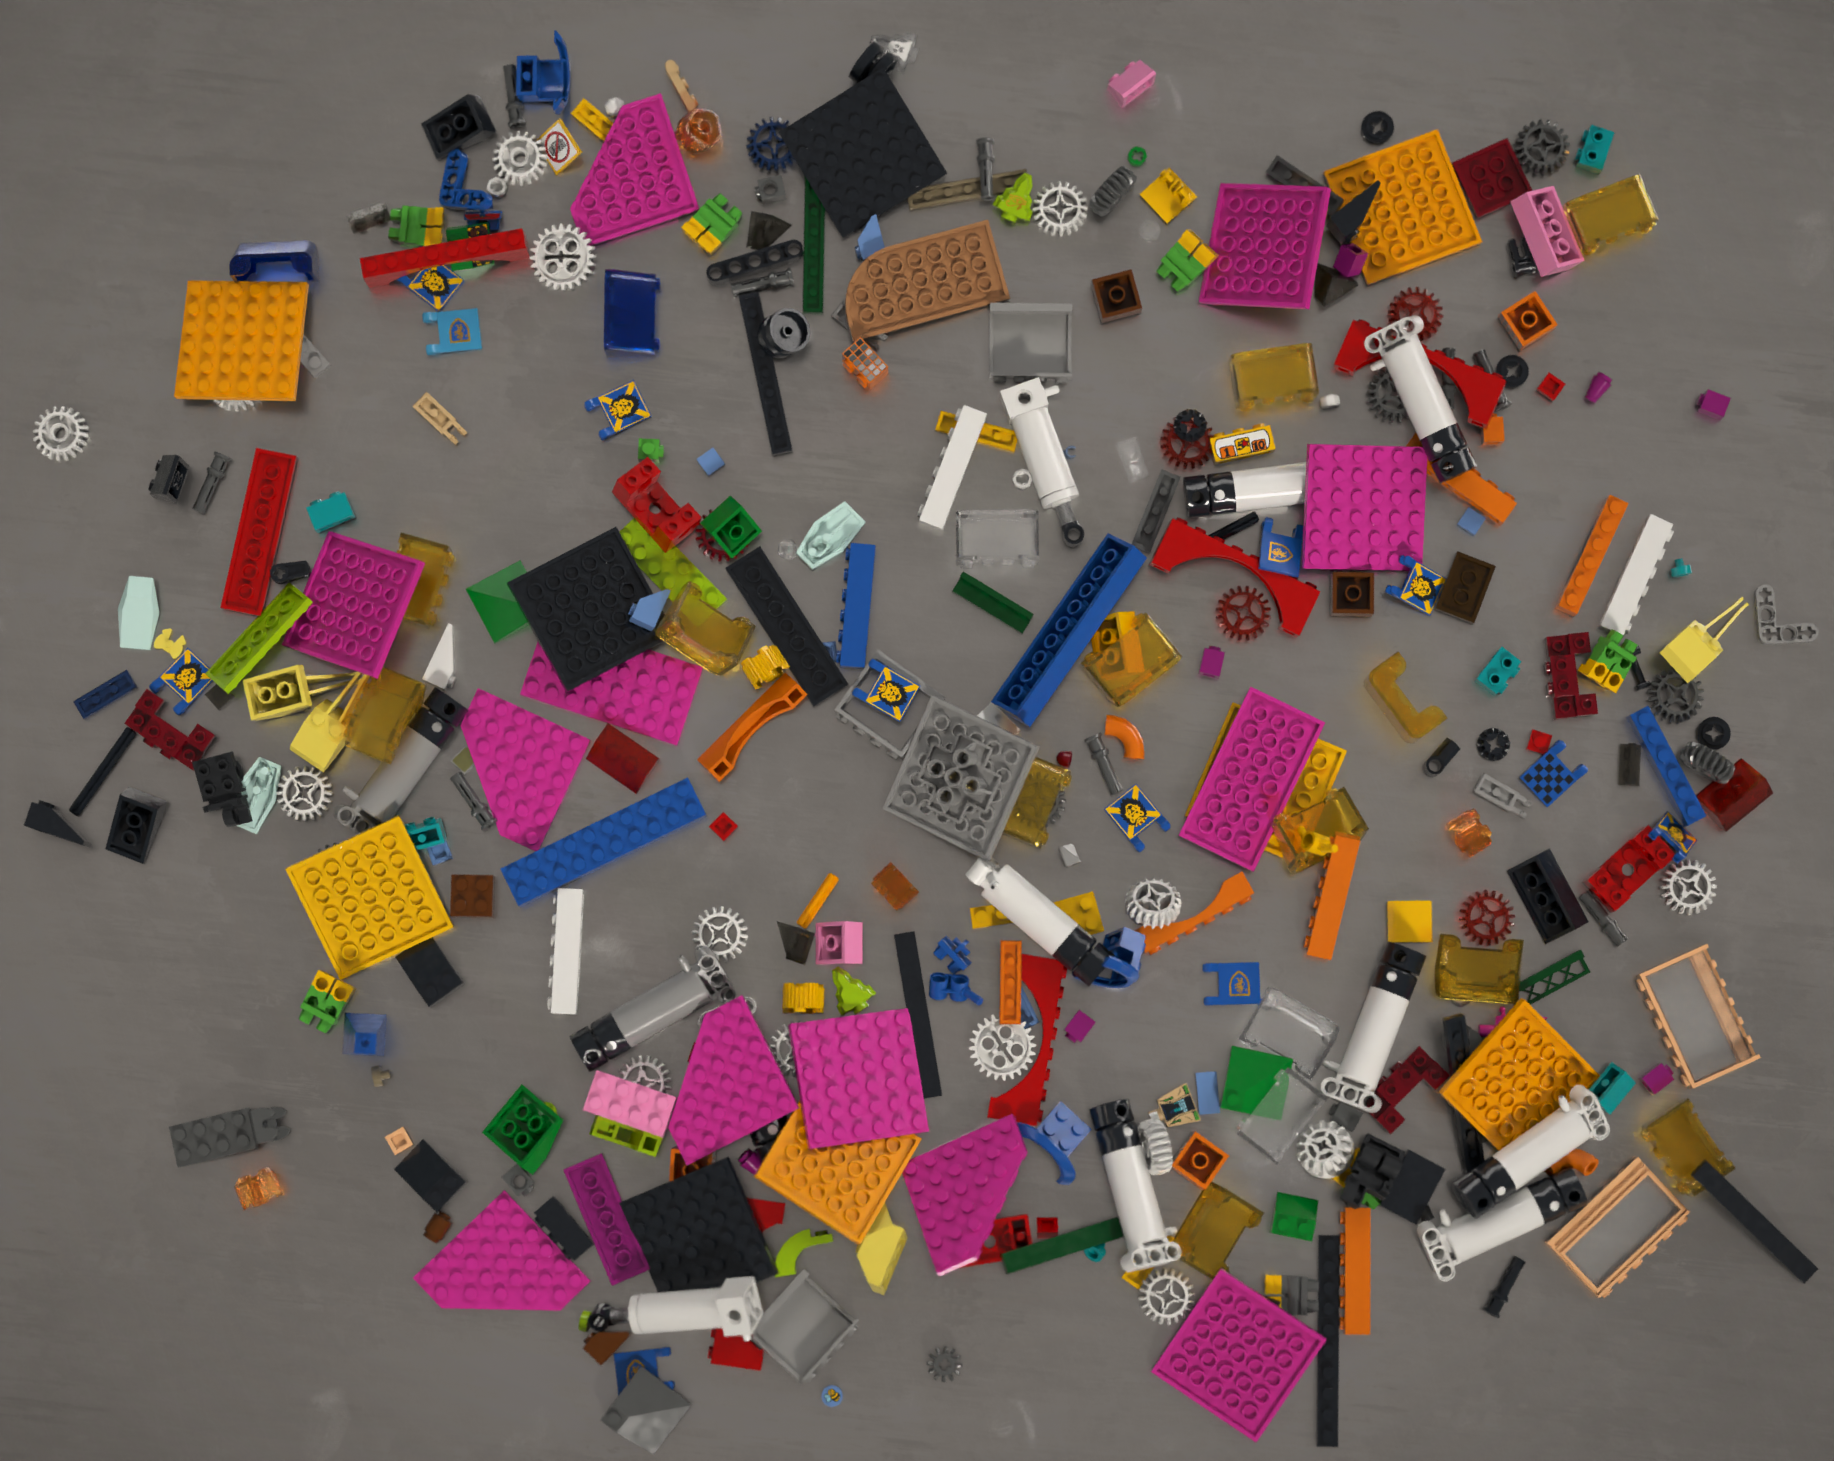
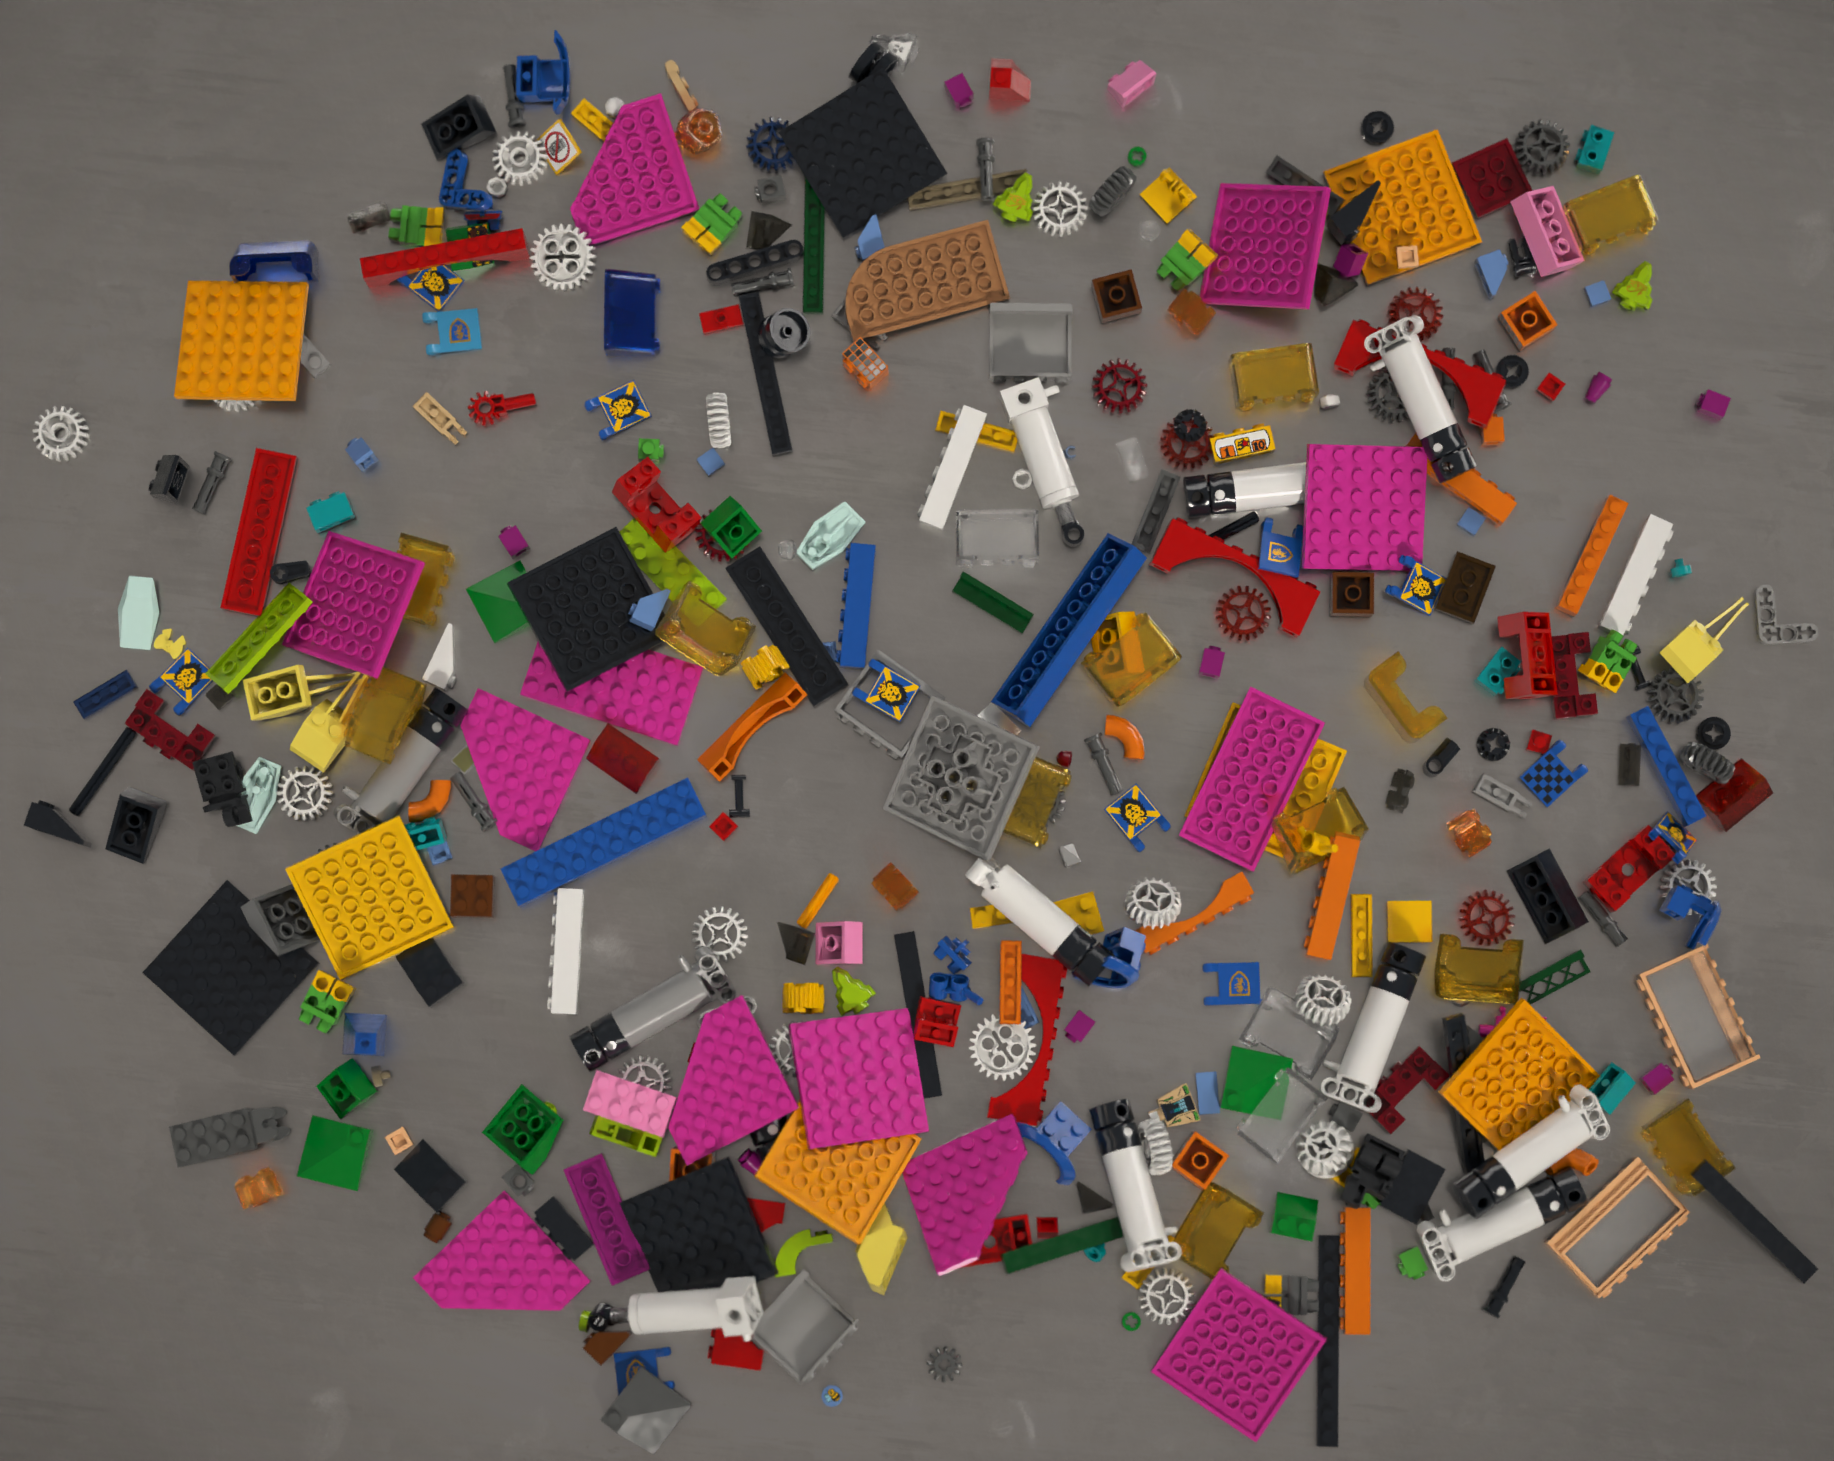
none -> black plate [142,880,320,1056]
none -> dark grey slope [241,884,320,956]
none -> green slope [297,1115,373,1191]
none -> green slope [316,1058,377,1120]
none -> medium blue slope [345,437,378,472]
none -> orange cylinder [408,780,451,822]
none -> red gear [467,391,536,426]
none -> magenta brick [498,525,530,559]
none -> red plate [699,304,744,334]
none -> white gear [706,392,731,448]
none -> black piece [729,775,750,818]
none -> red slope [913,996,961,1047]
none -> magenta brick [944,73,974,108]
none -> red slope [989,58,1031,101]
none -> clear smoke slope [1076,1181,1114,1214]
none -> dark red gear [1092,358,1147,414]
none -> green bush [1122,1312,1141,1331]
none -> clear orange brick [1167,288,1216,336]
none -> white gear [1295,973,1351,1026]
none -> yellow tile [1350,894,1373,977]
none -> clear smoke hinge [1385,768,1415,813]
none -> light nougat plate [1396,246,1419,269]
none -> bright green brick [1397,1246,1428,1280]
none -> medium blue slope [1475,249,1508,300]
none -> red plate [1497,612,1558,699]
none -> medium blue tile [1584,280,1611,307]
none -> lime rock [1612,261,1652,310]
none -> blue piece [1660,885,1721,950]

